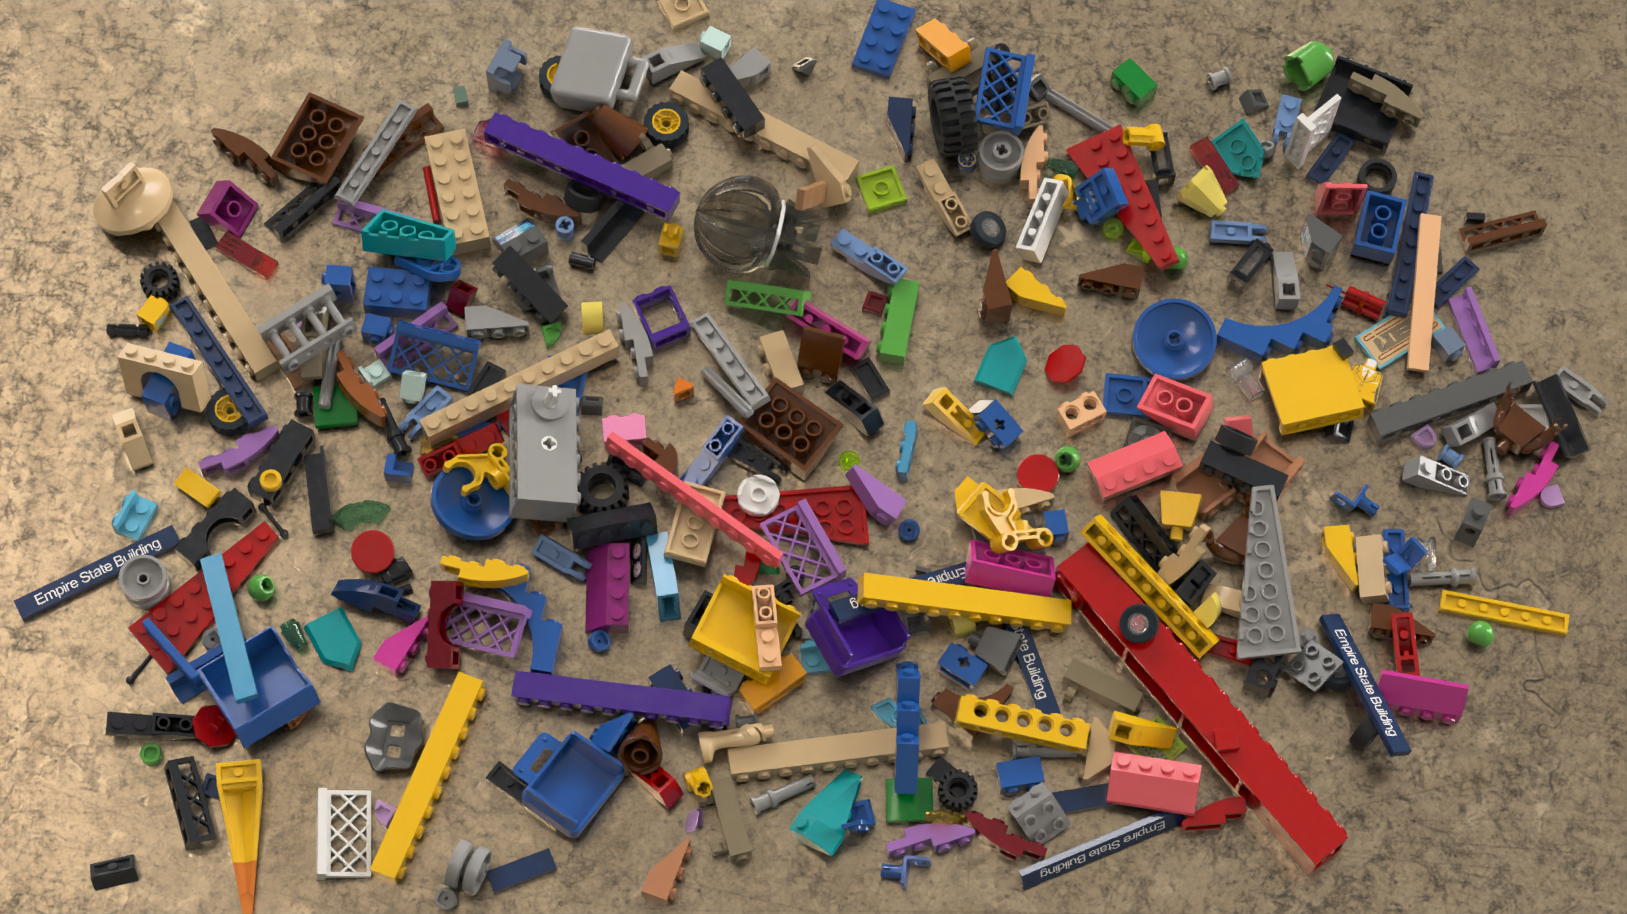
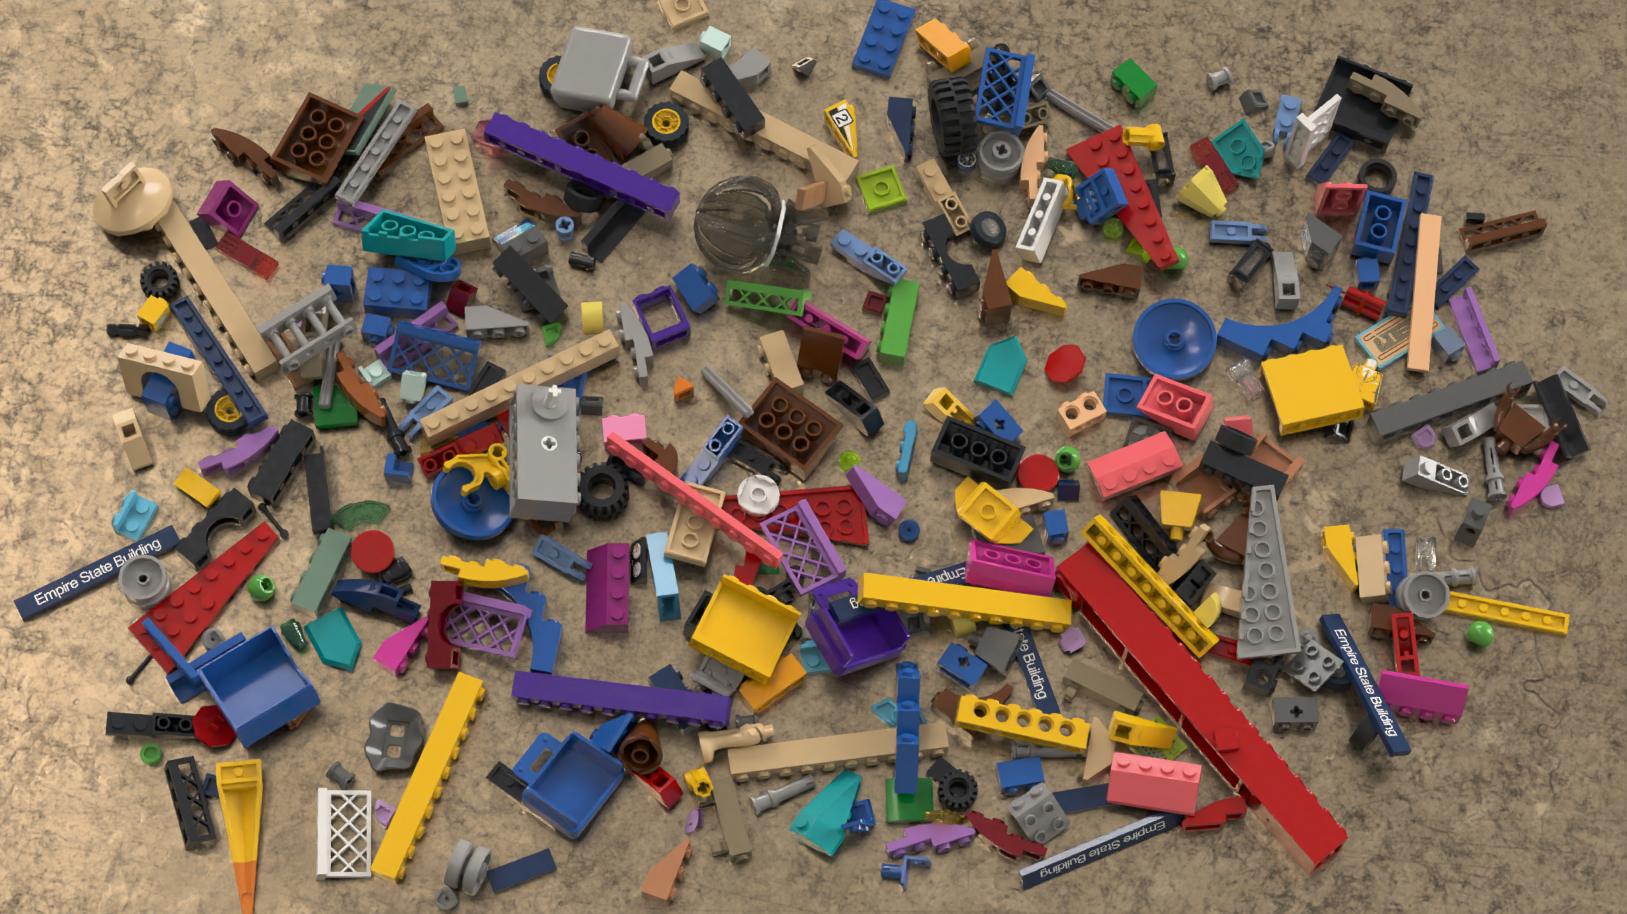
black slope [90,854,139,891] -> none
dark azure tile [200,553,259,704] -> none
yellow tile [260,469,282,492] -> none
red bar [422,166,441,224] -> none
sand blue panel [486,38,528,94] -> none
black brick [567,502,658,550] -> none
blue tile [588,630,611,653] -> none
yellow brick [658,223,685,258] -> none
light grey tile [690,312,771,411] -> none
light nougat slope [752,585,782,671] -> none
white sticker [969,400,993,413] -> none
yellow piece [976,488,1053,554] -> none
black wheel [1119,604,1159,643] -> none
bright green cylinder [1282,41,1334,91] -> none
blue bracket [1329,484,1380,517] -> none
black piece [1333,338,1354,361] -> none
blue bracket [1382,536,1428,576] -> none
medium blue bush [1437,444,1465,470] -> none
none -> sand green brick [290,528,353,619]
none -> dark grey bush [326,761,356,790]
none -> sand green tile [344,83,397,156]
none -> blue brick [672,263,720,314]
none -> yellow slope [824,99,858,159]
none -> black arch [920,213,981,299]
none -> black slope [930,415,1026,490]
none -> dark blue slope [1057,480,1080,501]
none -> lavender piece [1058,627,1086,653]
none -> dark grey brick [1270,697,1319,732]
none -> blue brick [1353,257,1380,290]
none -> light grey wheel [1395,571,1450,621]

